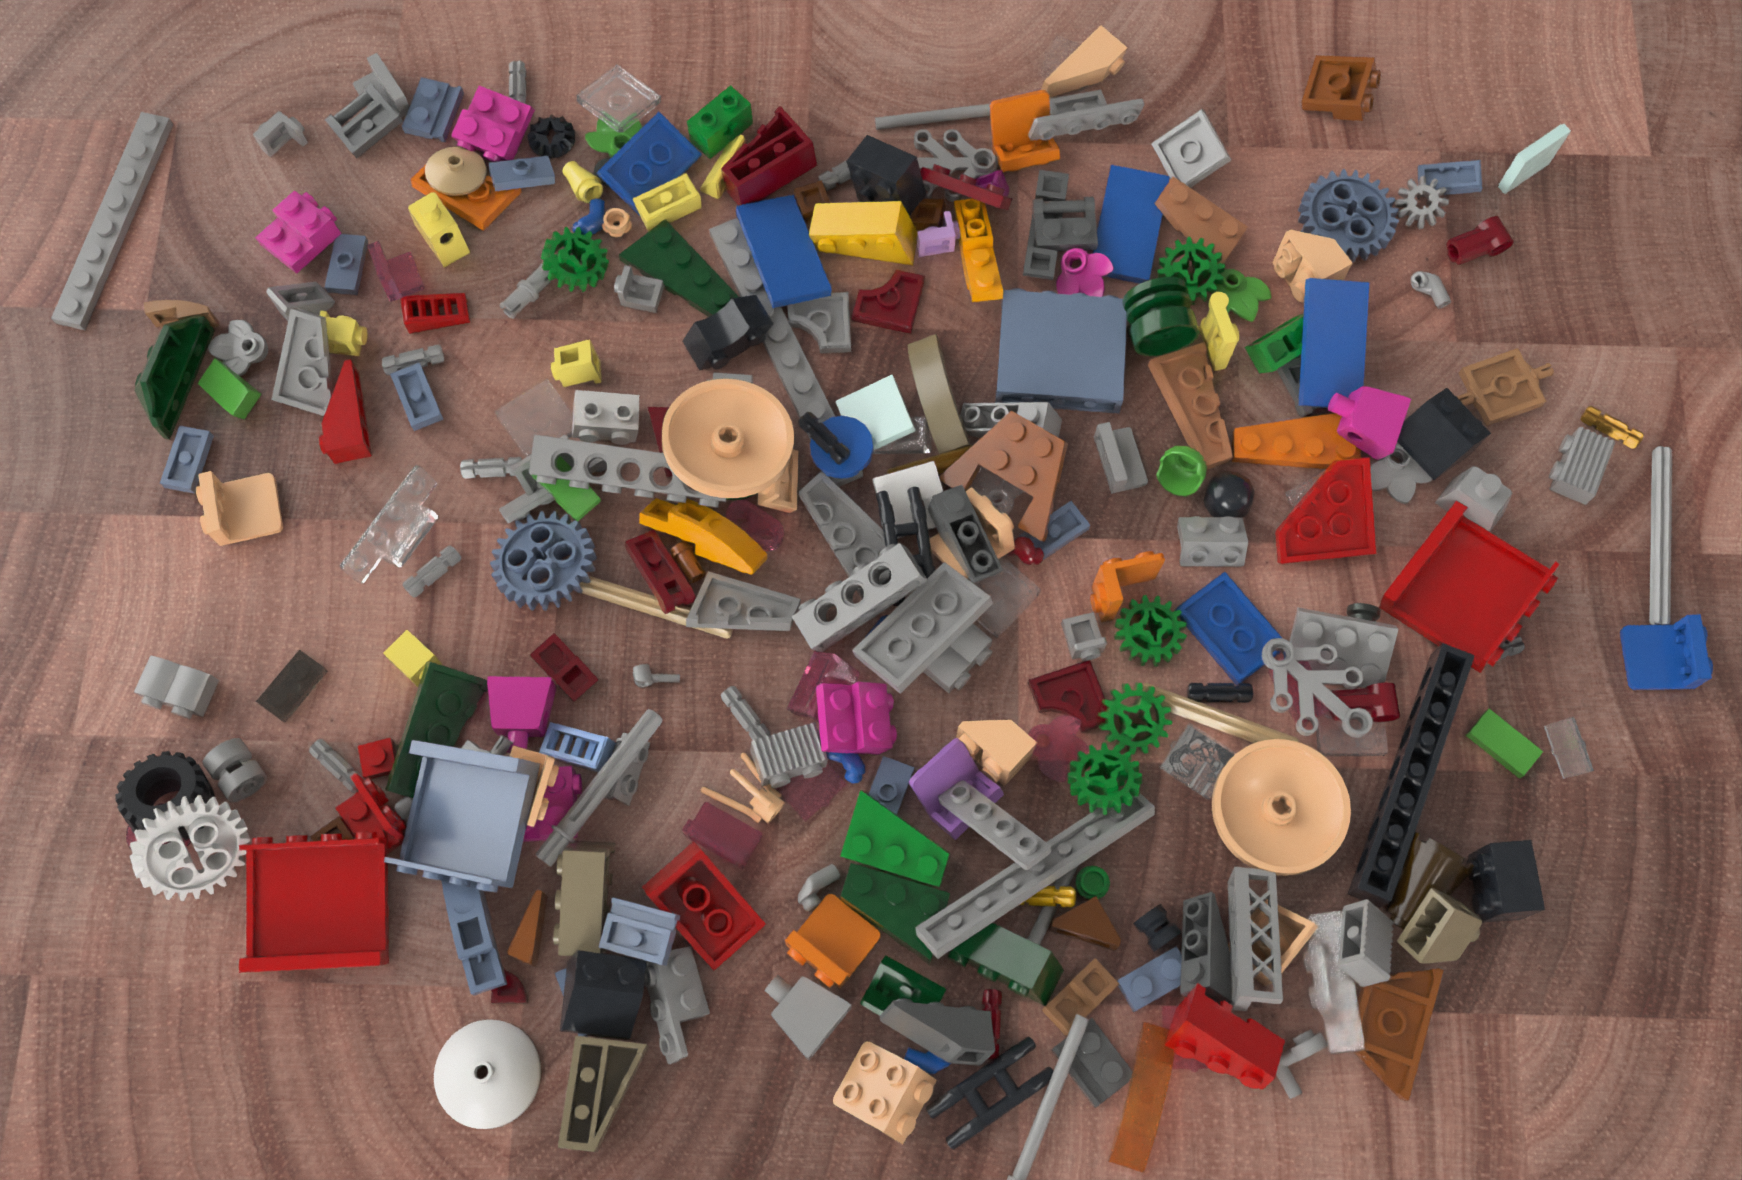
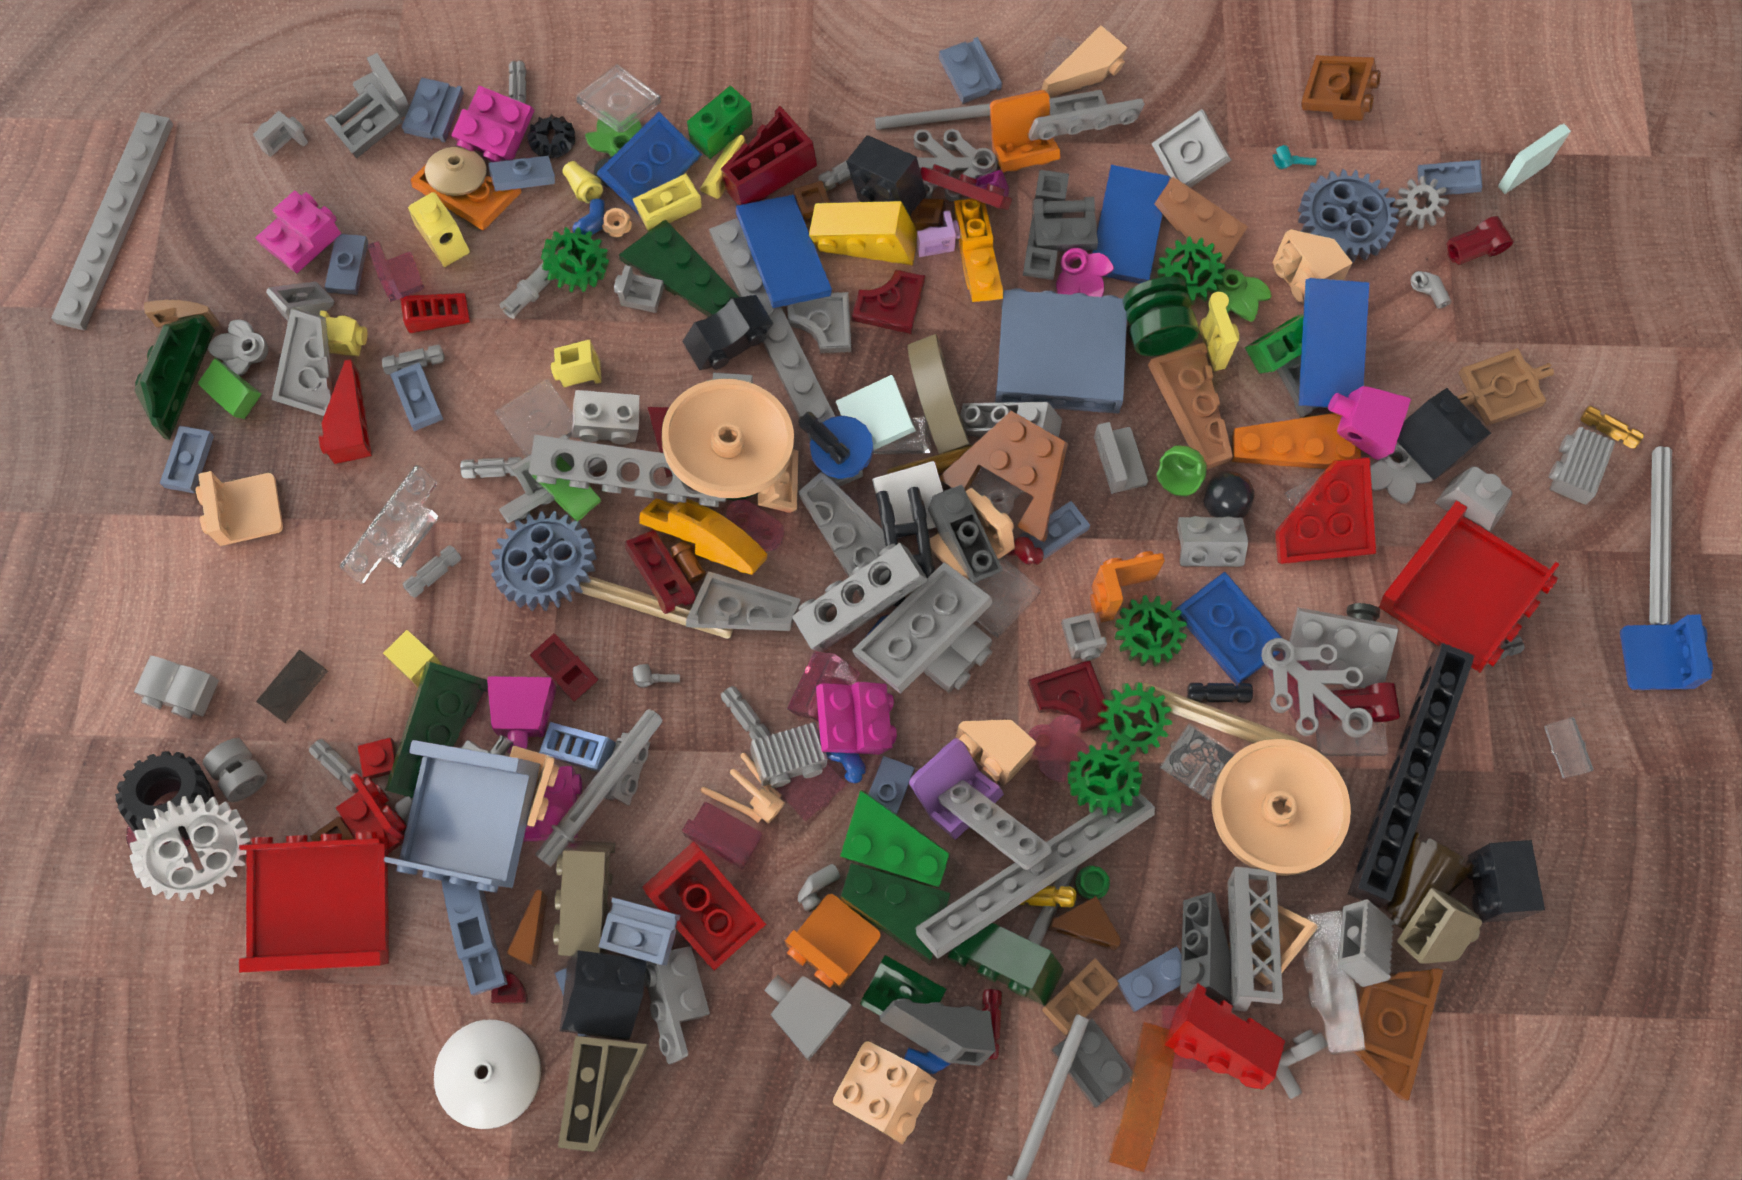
black piece [926,1036,1054,1150] -> none
black wheel [1133,904,1181,952] -> none
bright green tile [1465,709,1543,779] -> none
none -> sand blue plate [939,37,1002,104]
none -> teal hand [1272,145,1316,169]

